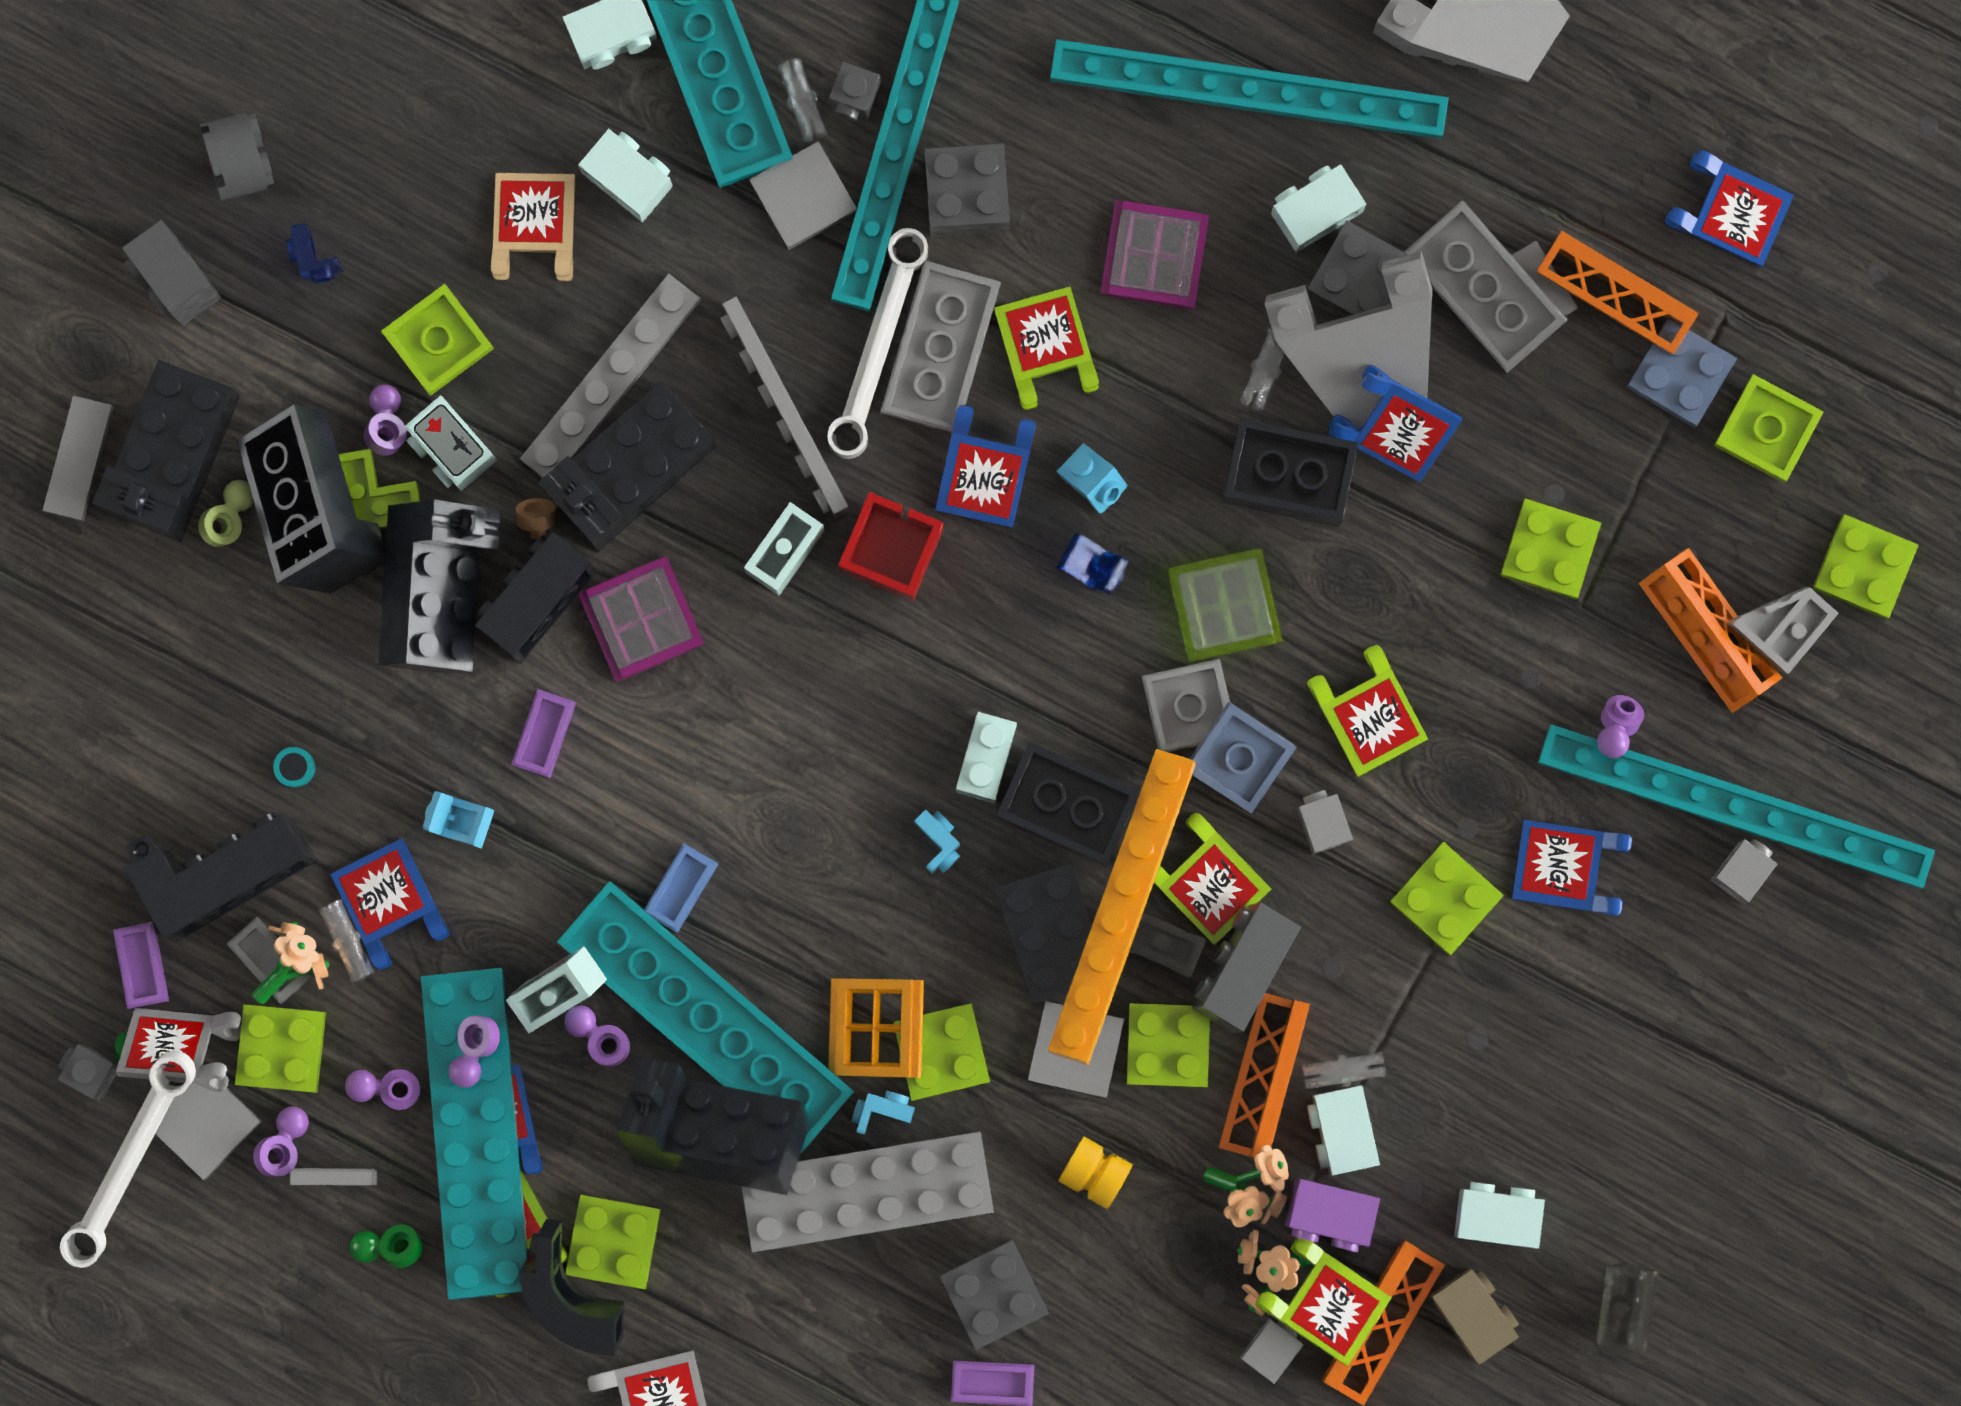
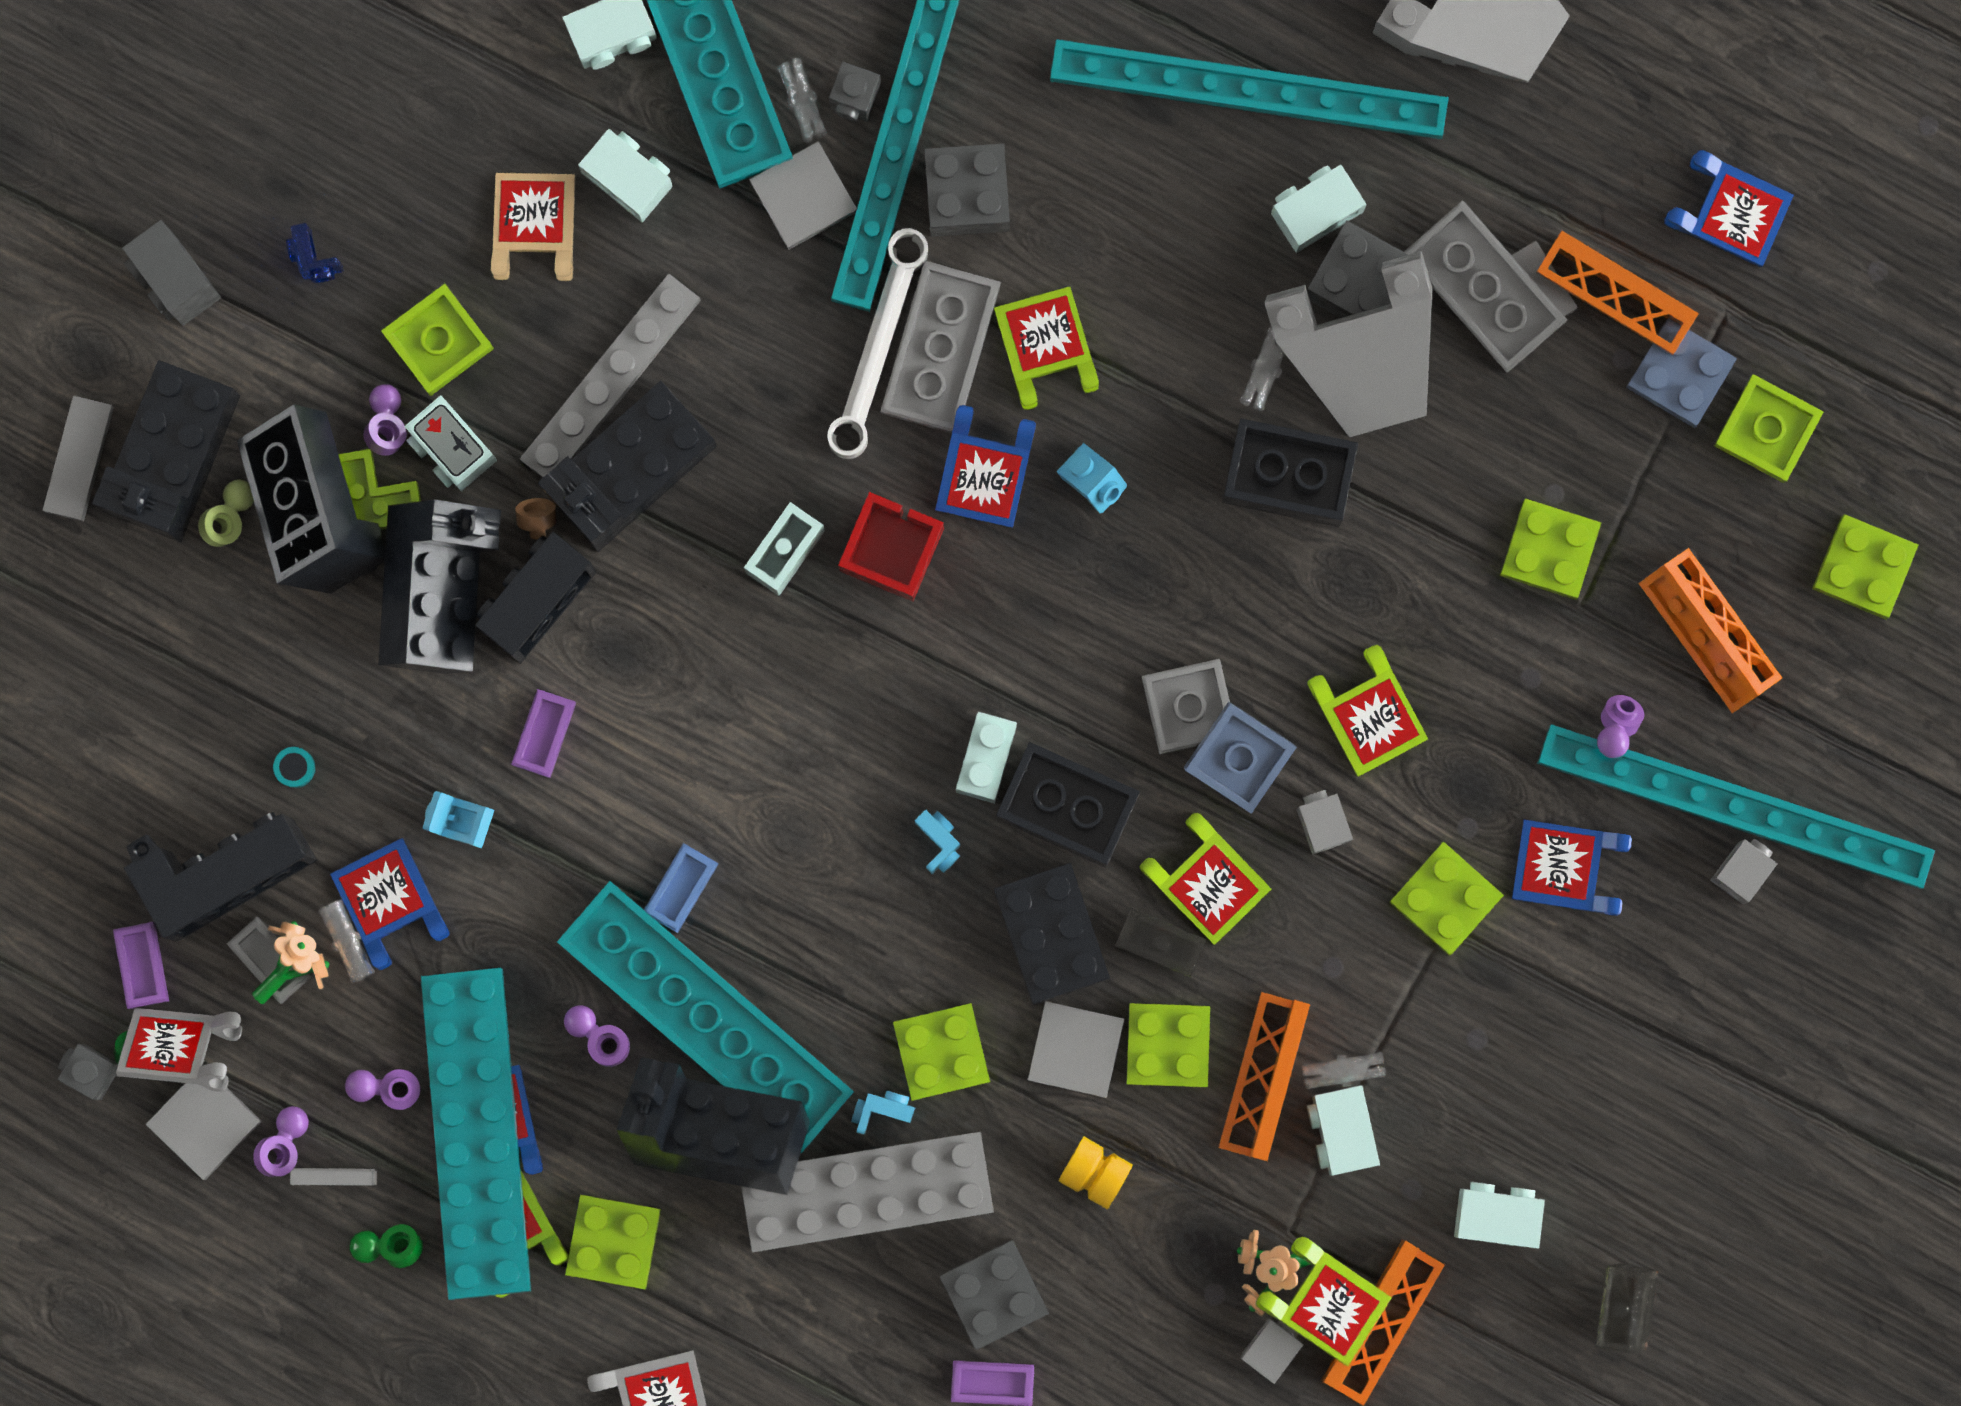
white piece [60,1051,196,1268] -> none
dark grey brick [199,112,274,202] -> none
lime plate [235,1005,326,1093] -> none
medium lavender plate [449,1016,500,1088] -> none
light aqua brick [506,947,607,1033] -> none
black arch [519,1219,624,1356] -> none
clear piece [579,556,704,682] -> none
light grey plate [720,296,849,519] -> none
light orange piece [828,978,924,1078] -> none
light orange plate [1048,749,1196,1066] -> none
clear blue bracket [1056,533,1128,594] -> none
clear piece [1100,200,1209,309] -> none
clear piece [1168,548,1283,662] -> none
dark grey brick [1192,902,1301,1033] -> none
light nougat plant [1204,1145,1289,1227] -> none
medium lavender brick [1284,1178,1380,1252] -> none
flag [1329,365,1462,482] -> none
dark tan brick [1428,1268,1519,1365] -> none
light grey wing [1728,587,1839,674] -> none

